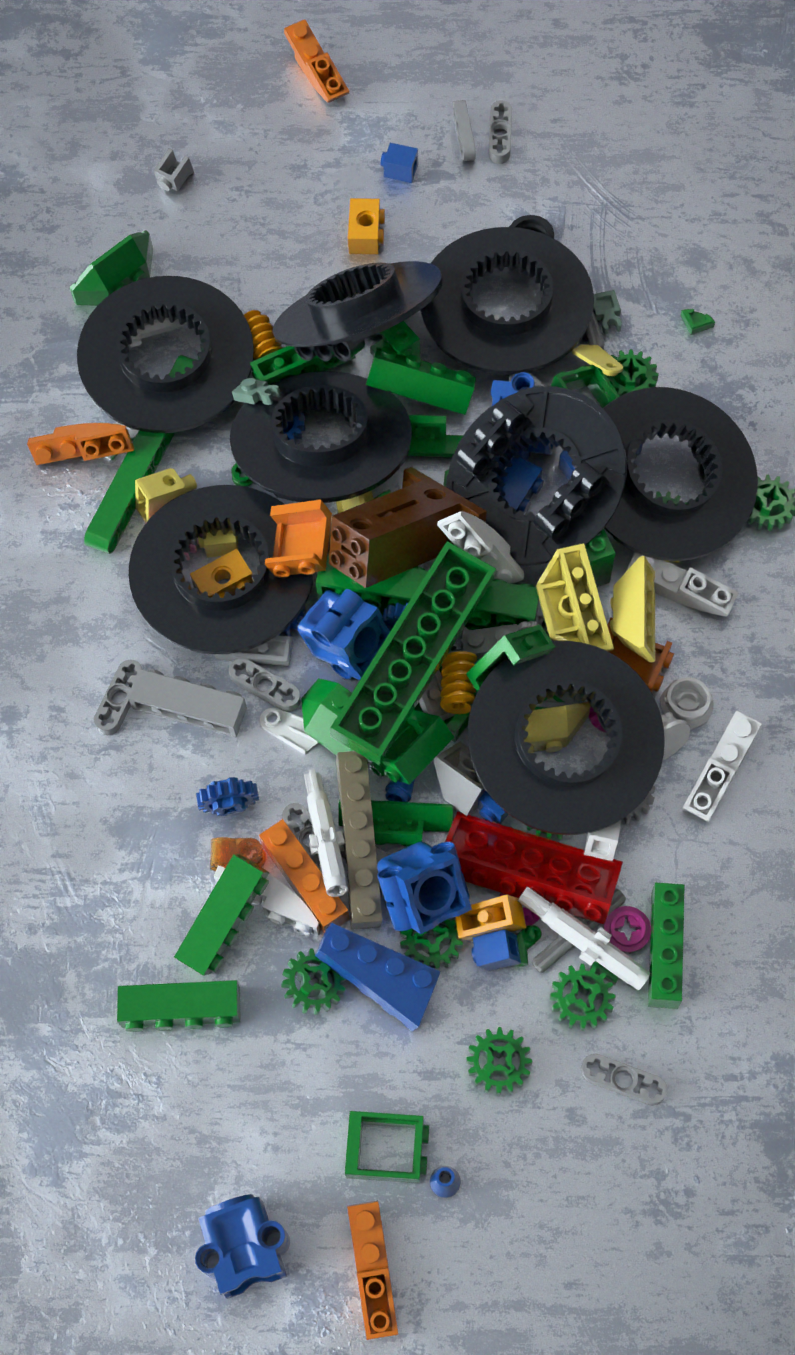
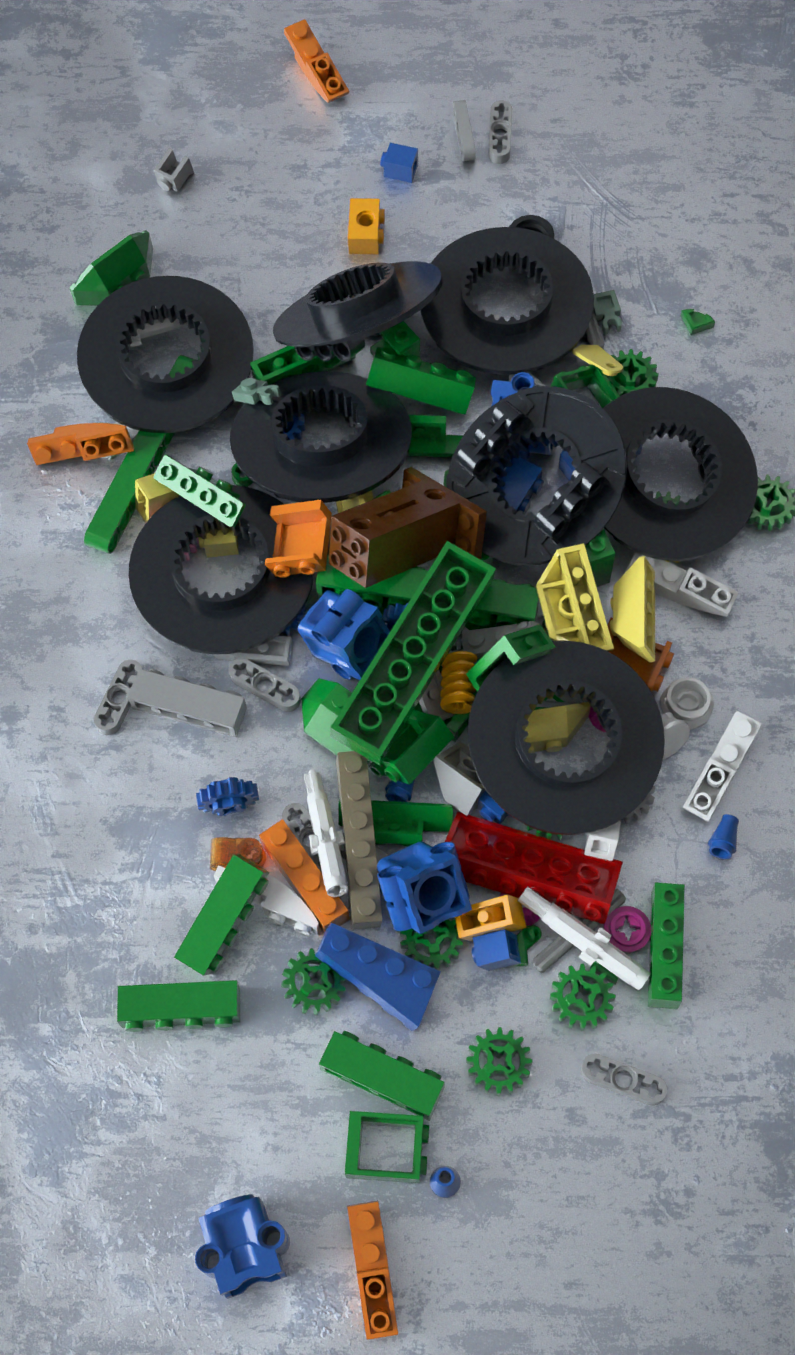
light orange brick [190,549,253,598] -> none
light orange piece [244,310,283,361] -> none
white piece [260,708,319,754] -> none
white slope [437,511,524,584] -> none
none -> bracket [154,455,246,527]
none -> green brick [319,1031,445,1121]
none -> blue cone [708,814,739,859]

